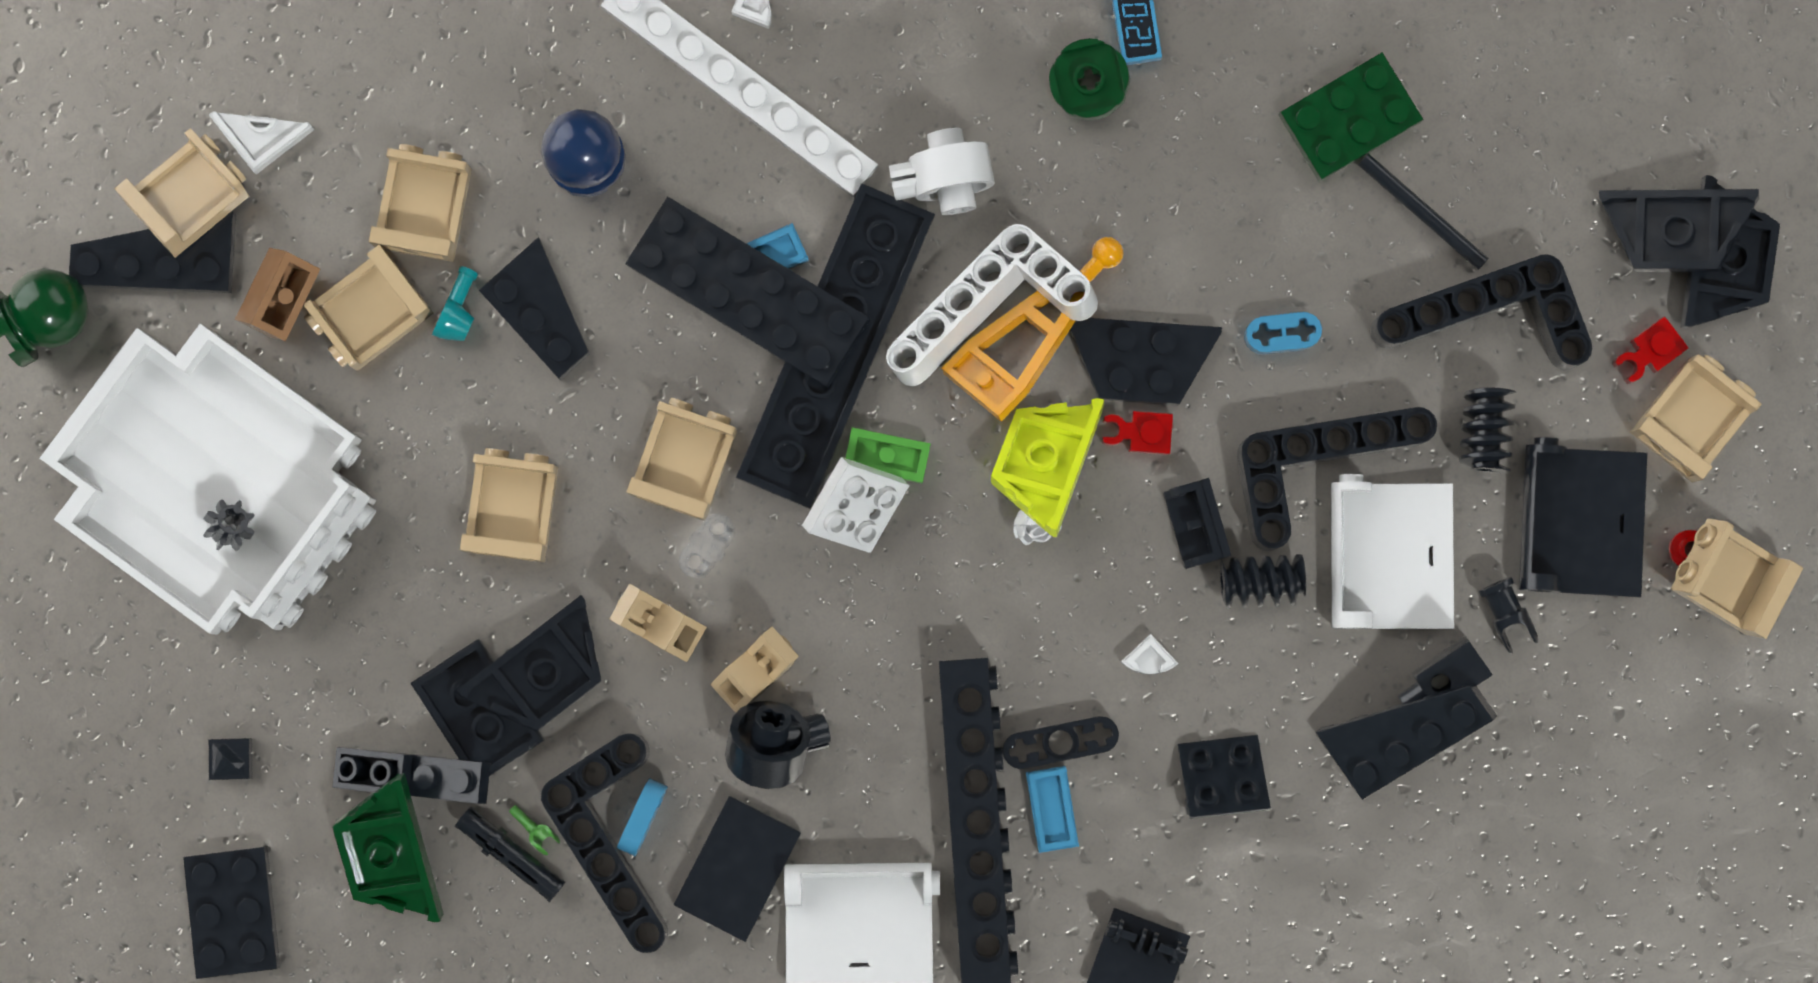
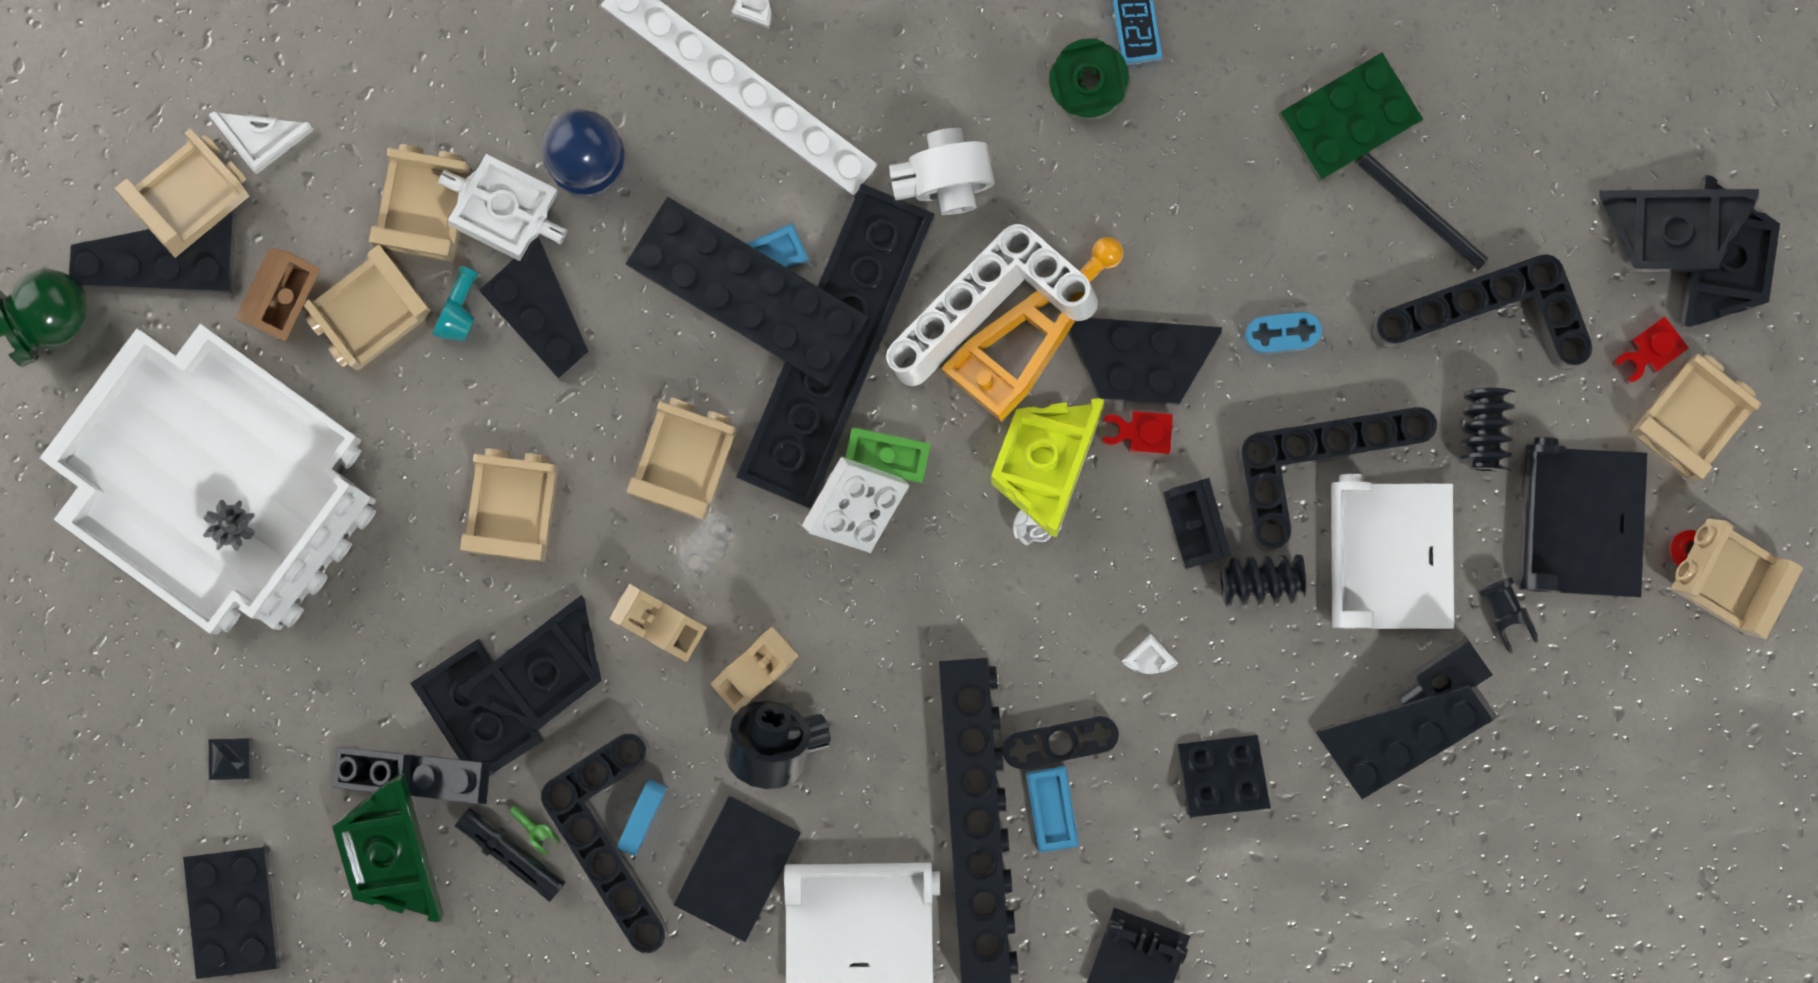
none -> white plate [438,154,568,261]

